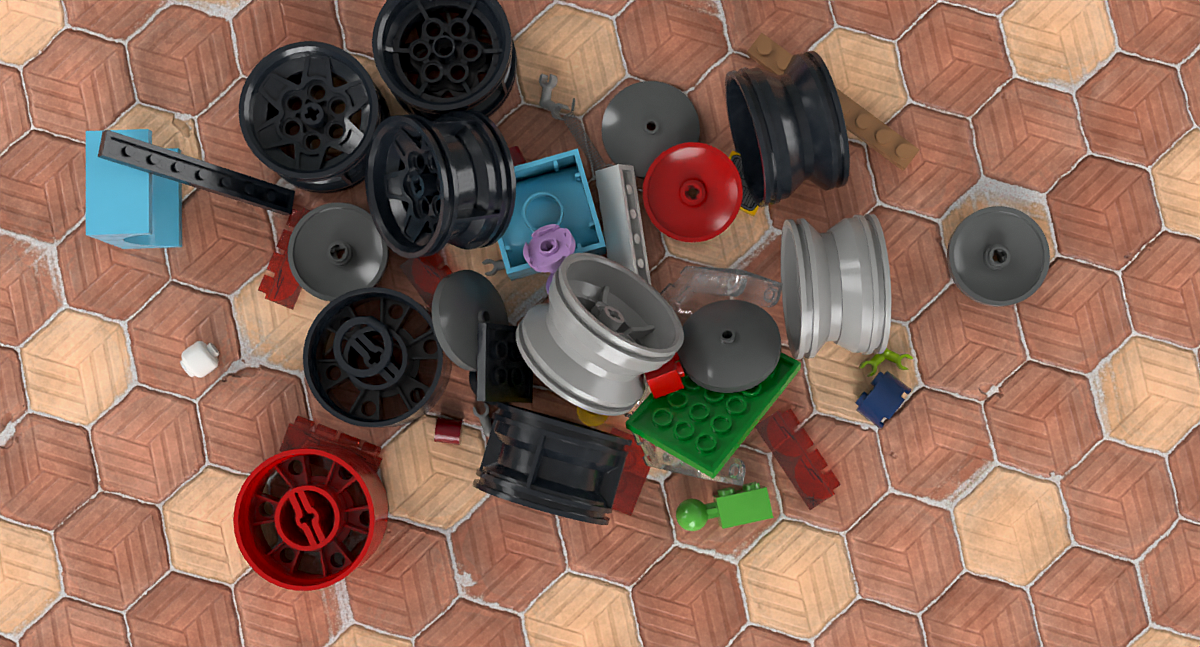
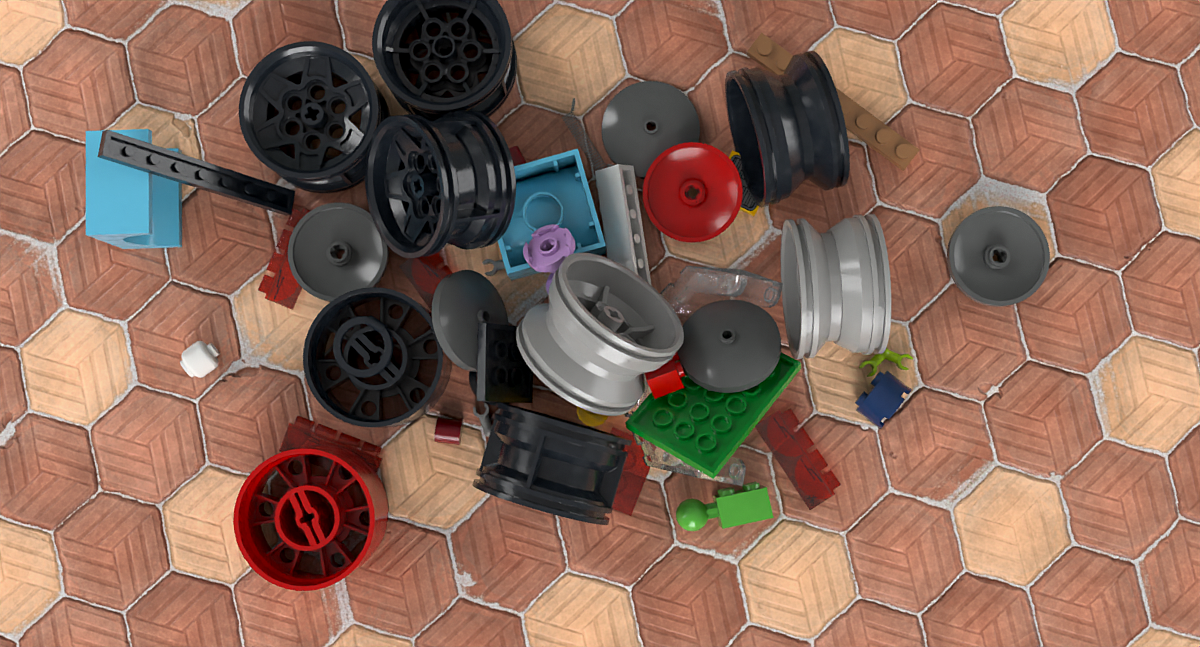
light grey arm [539,74,570,121] -> none

